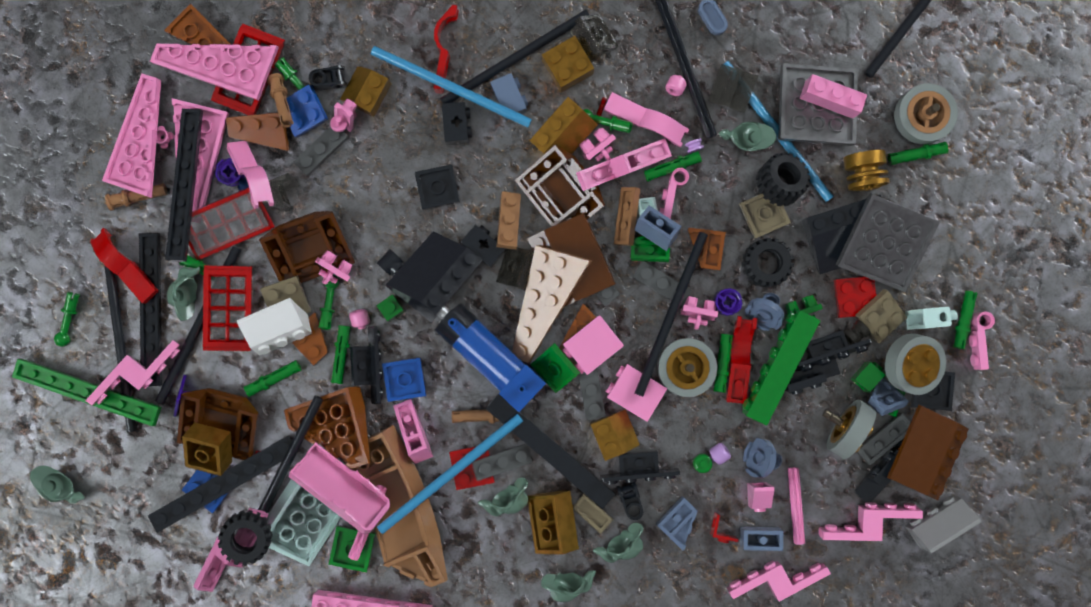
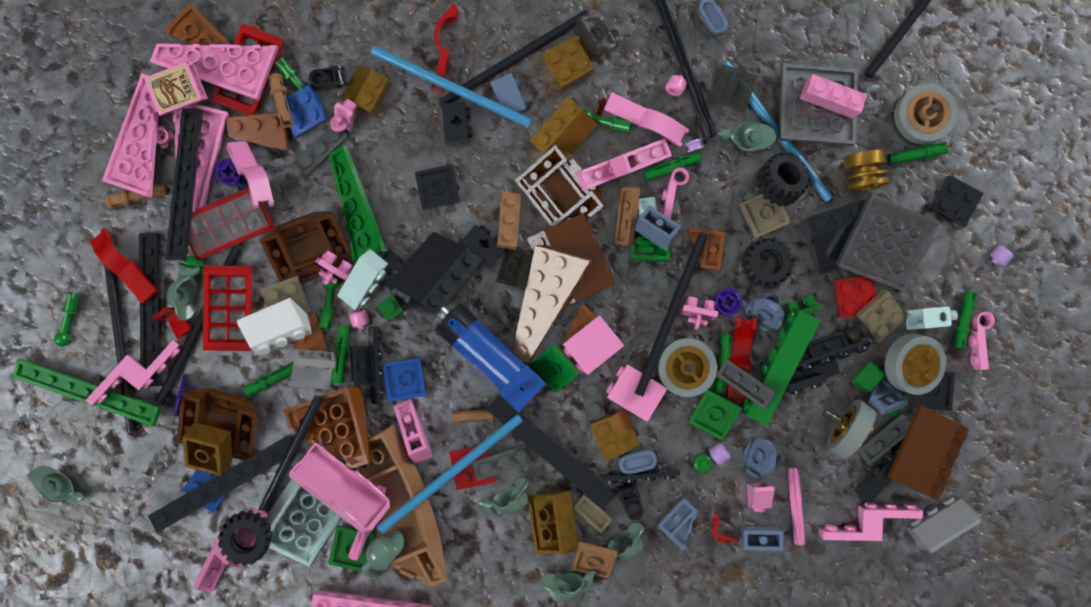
bright pink hips [579,128,616,162] -> none
bright pink bracket [726,561,831,602] -> none
none -> brick [144,62,208,115]
none -> red bracket [153,307,191,339]
none -> light grey bracket [291,349,336,389]
none -> green wing [329,146,387,266]
none -> light aqua brick [337,249,388,310]
none -> sand green hair [362,531,404,578]
none -> medium nougat tile [572,542,618,578]
none -> sand blue tile [618,449,657,475]
none -> green plate [689,389,742,441]
none -> dark grey plate [716,359,777,409]
none -> black plate [929,175,984,228]
none -> lavender piece [990,244,1013,266]

